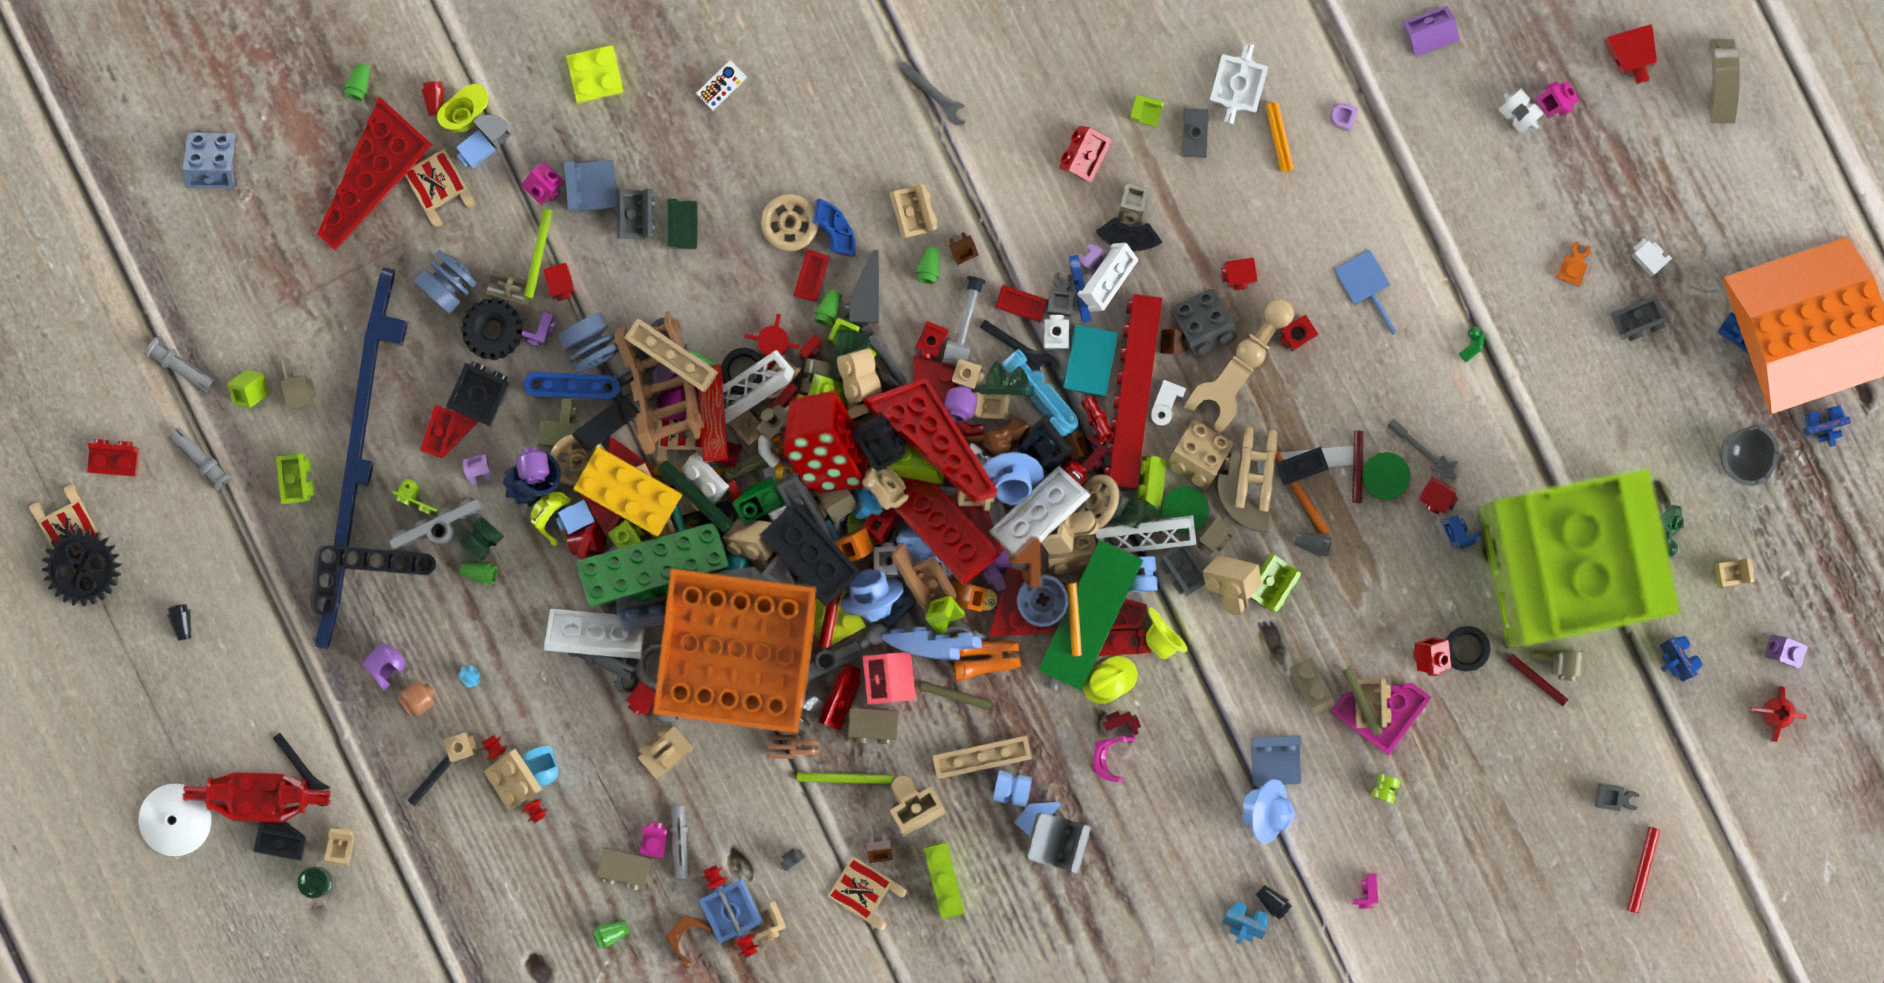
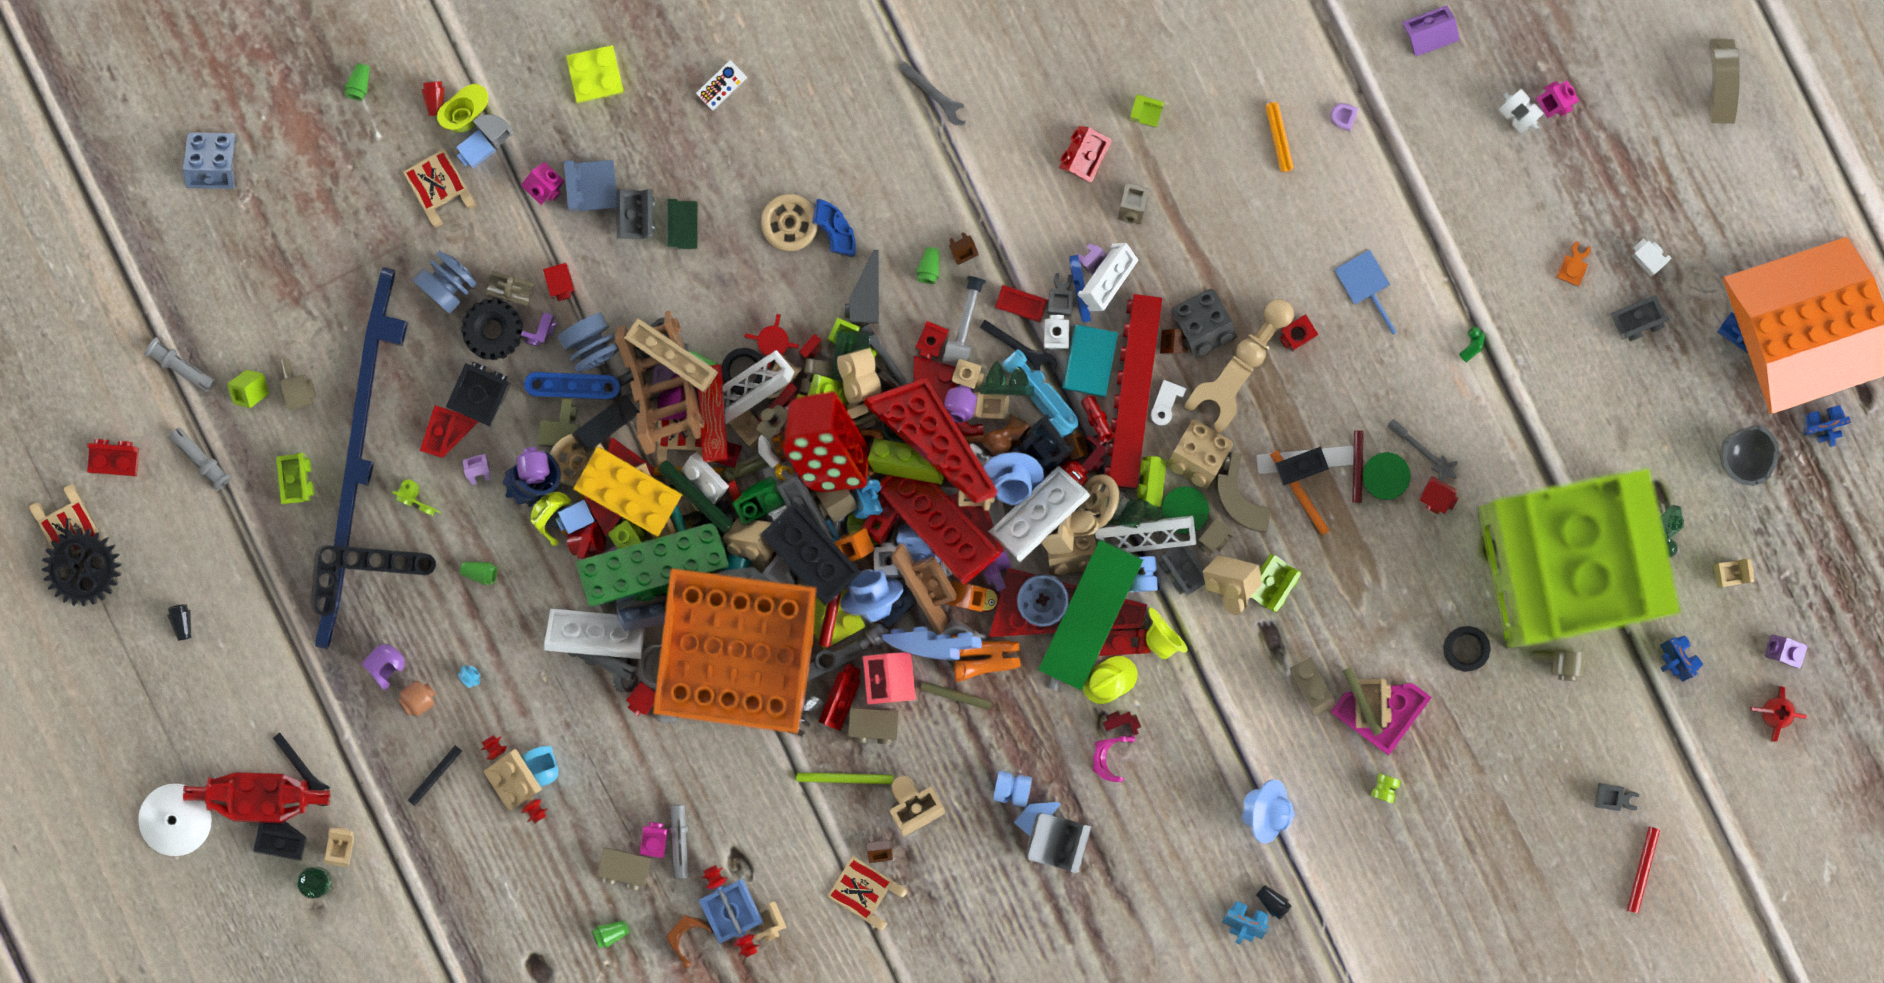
red wing [317,97,433,251] -> none
light grey plate [389,497,485,551] -> none
tan bracket [443,732,478,762] -> none
clear green wheel [459,516,505,561] -> none
lime bar [524,208,552,300] -> none
tan brick [638,726,694,780] -> none
nougat arm [767,734,820,759] -> none
dark grey plate [780,849,806,872] -> none
red tile [793,249,830,302] -> none
bright green cone [814,290,842,327] -> none
black bracket [851,412,906,472] -> none
tan plate [862,466,908,509] -> none
tan bracket [889,183,937,239] -> none
lime brick [924,842,965,919] -> none
lime panel [925,595,965,635] -> none
tan plate [933,735,1032,779] -> none
dark orange slope [1007,536,1041,587] -> none
light orange bar [1067,583,1082,656] -> none
black tile [1096,217,1163,252] -> none
dark grey plate [1182,108,1209,158] -> none
white plate [1209,43,1269,124] -> none
red brick [1221,257,1258,291] -> none
tan piece [1235,427,1278,512] -> none
sand blue bracket [1251,736,1301,786] -> none
dark grey cone [1295,532,1332,557] -> none
dark pink bracket [1353,873,1379,909] -> none
red brick [1413,637,1451,676] -> none
blue bracket [1441,515,1482,550] -> none
dark red bar [1506,654,1569,707] -> none
red torso [1605,24,1657,85] -> none

